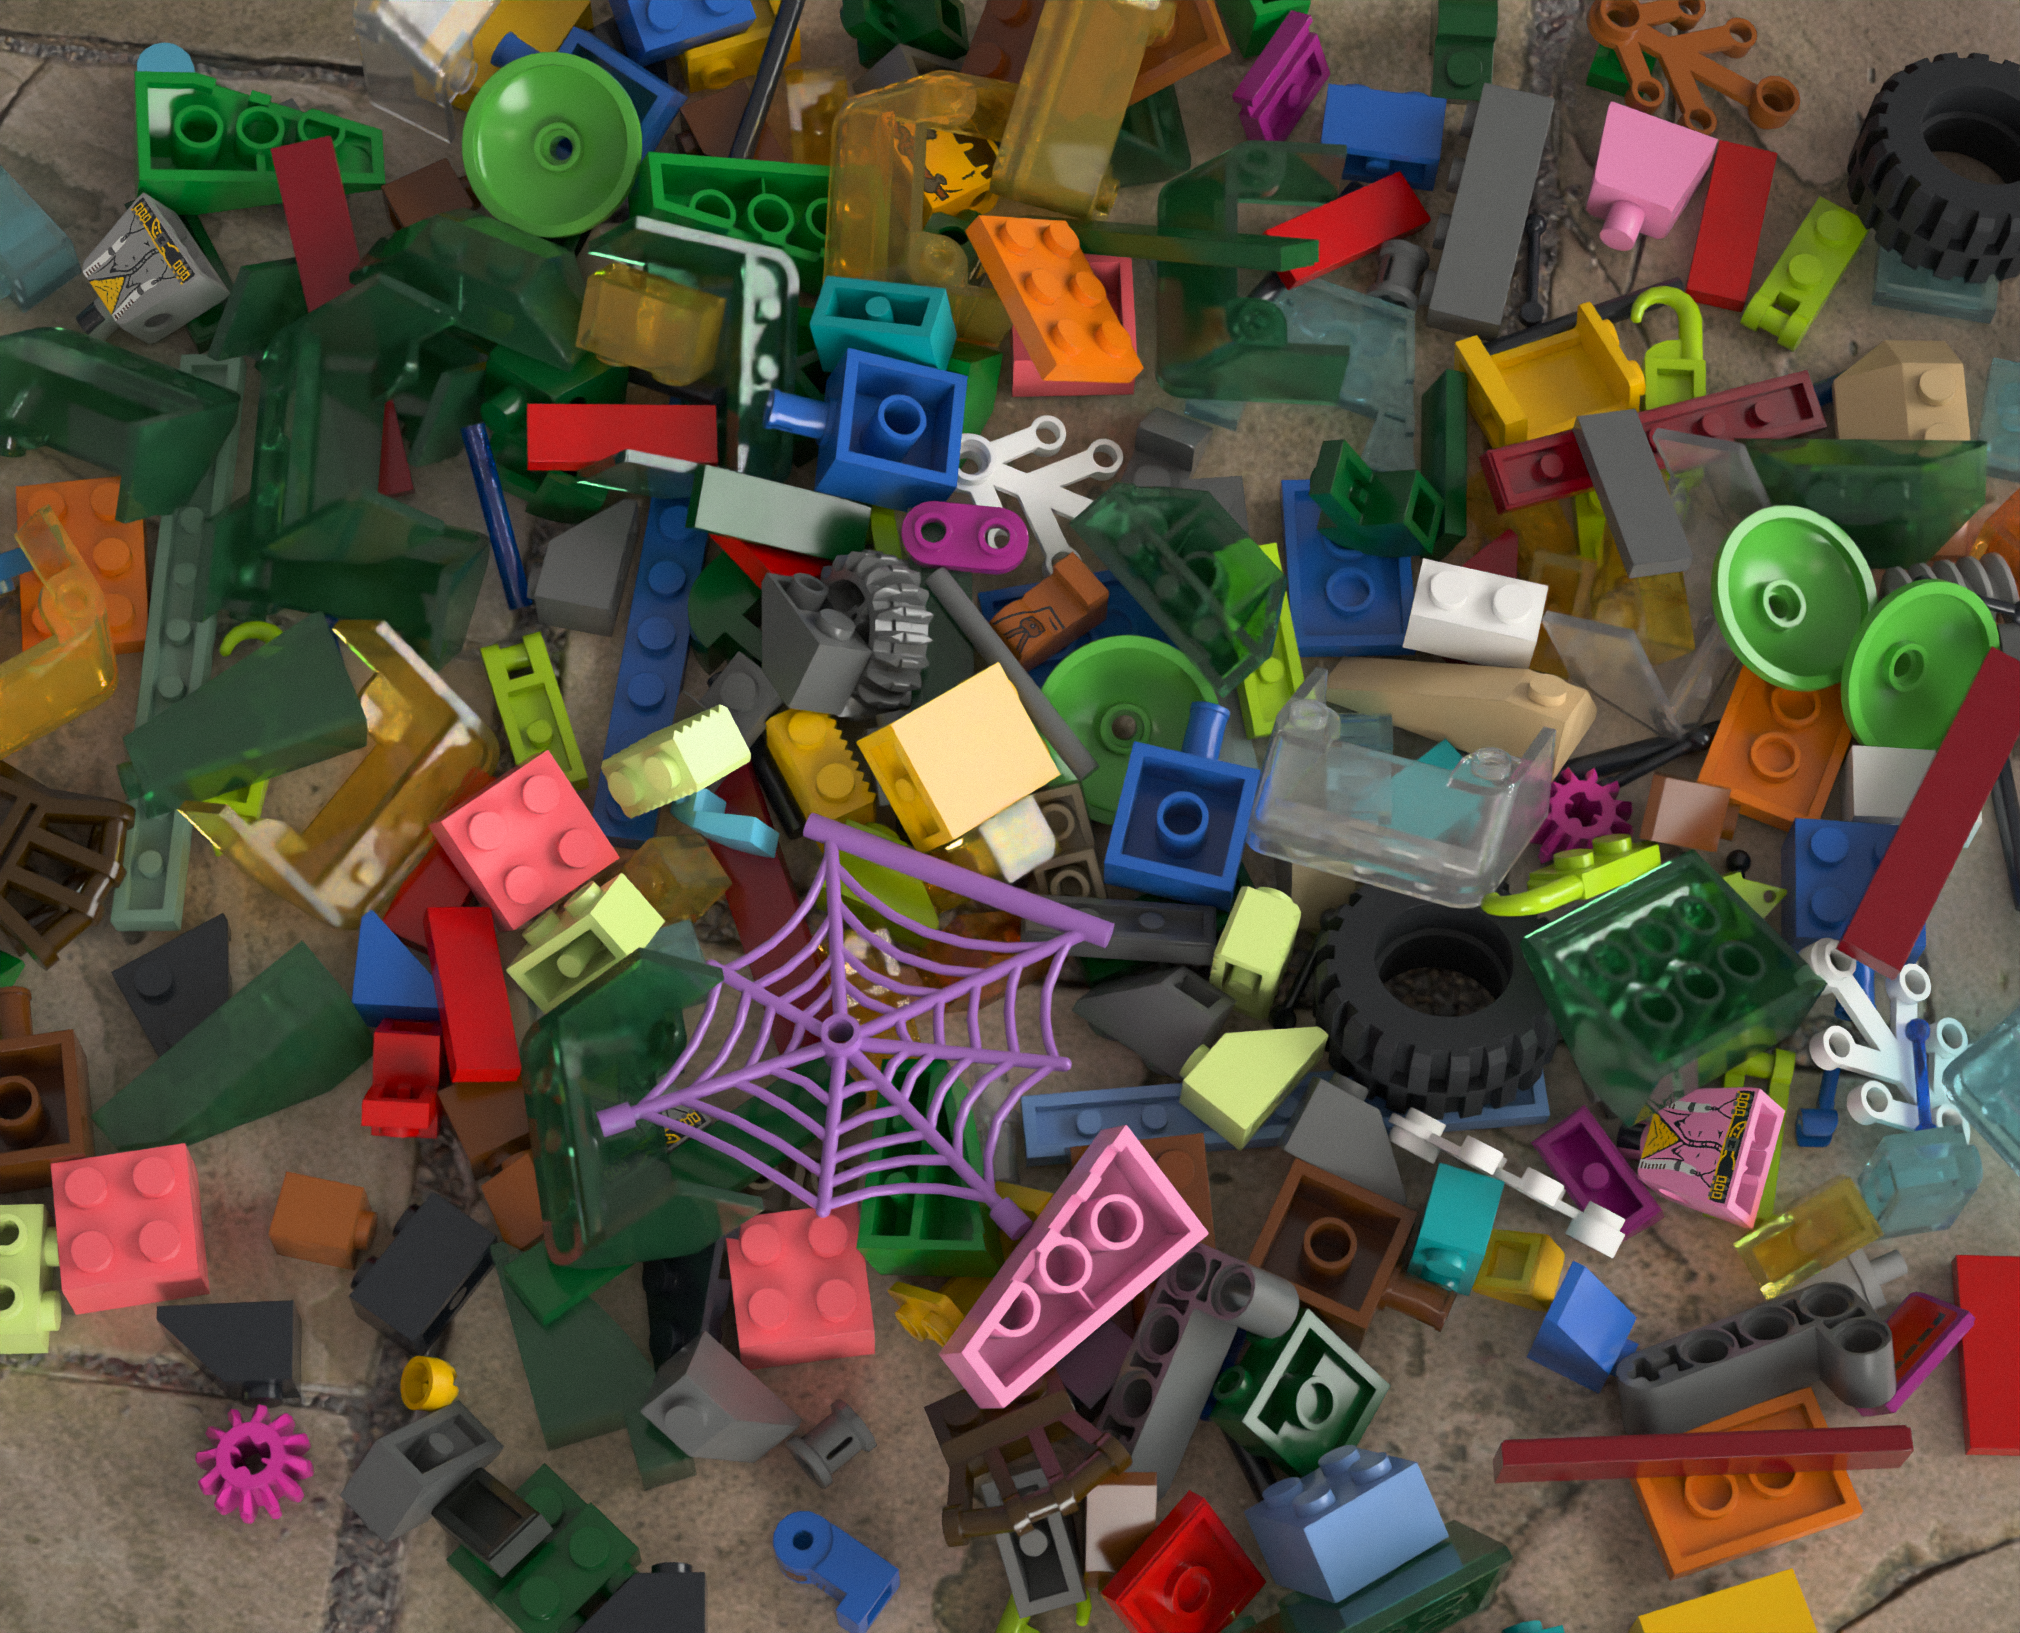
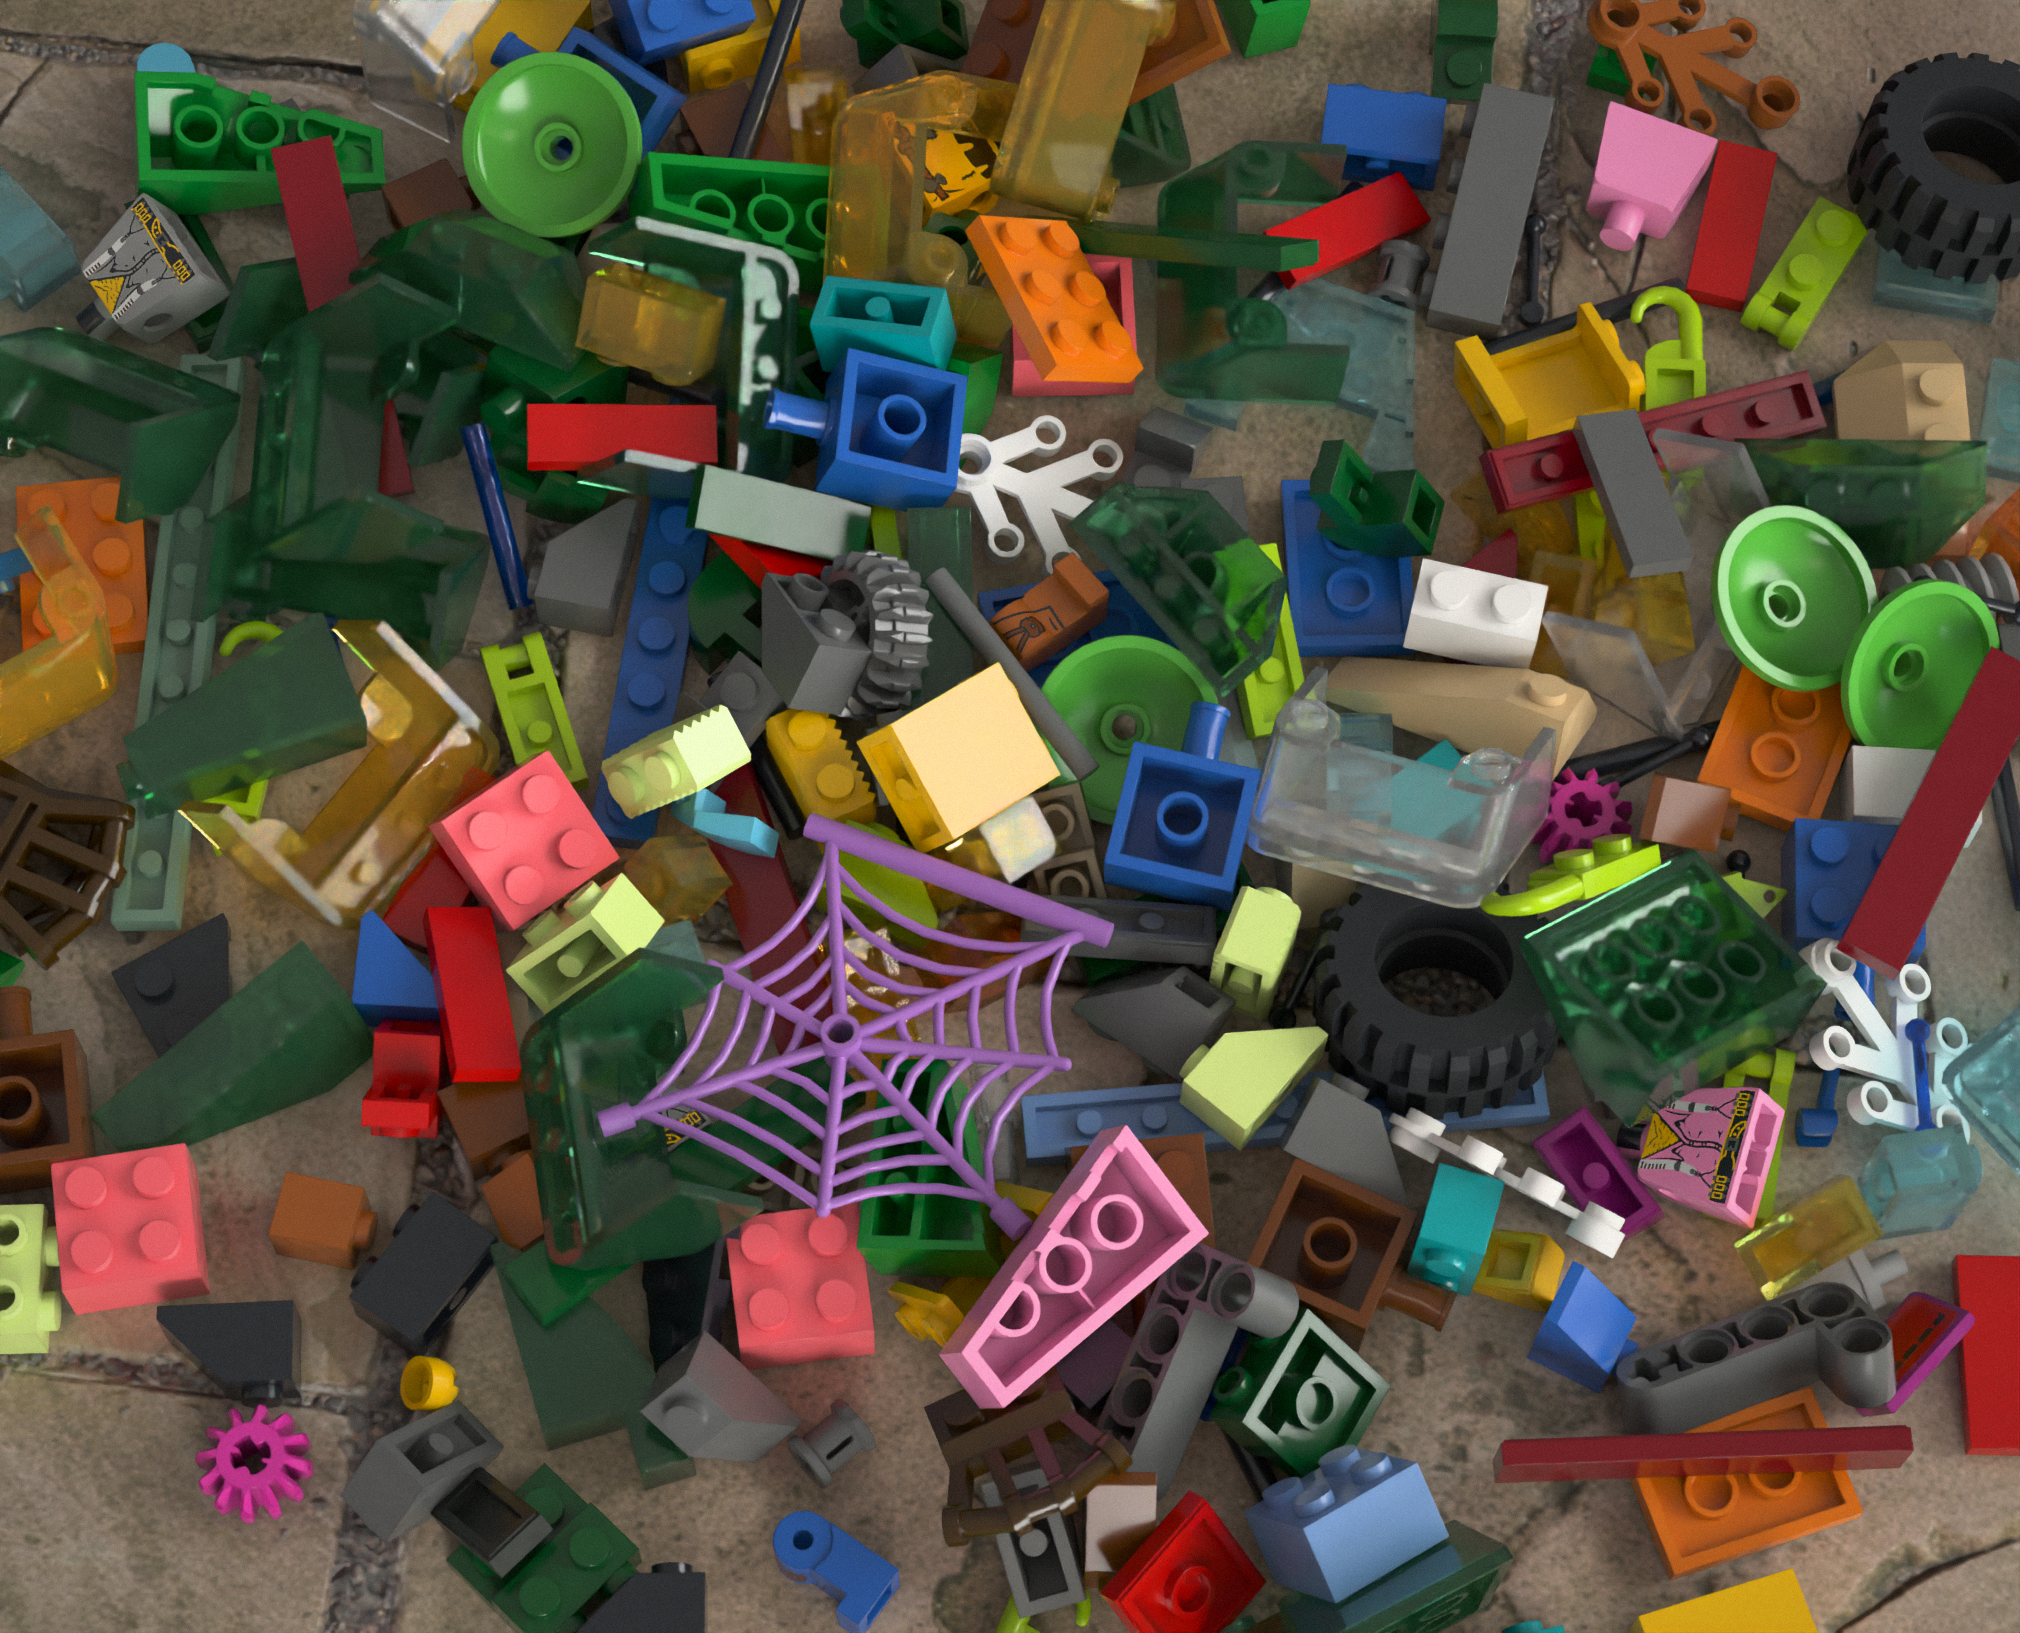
magenta plate [901,501,1029,575] -> none
magenta plate [1232,10,1331,159] -> none
dark green tile [1420,369,1468,562] -> none

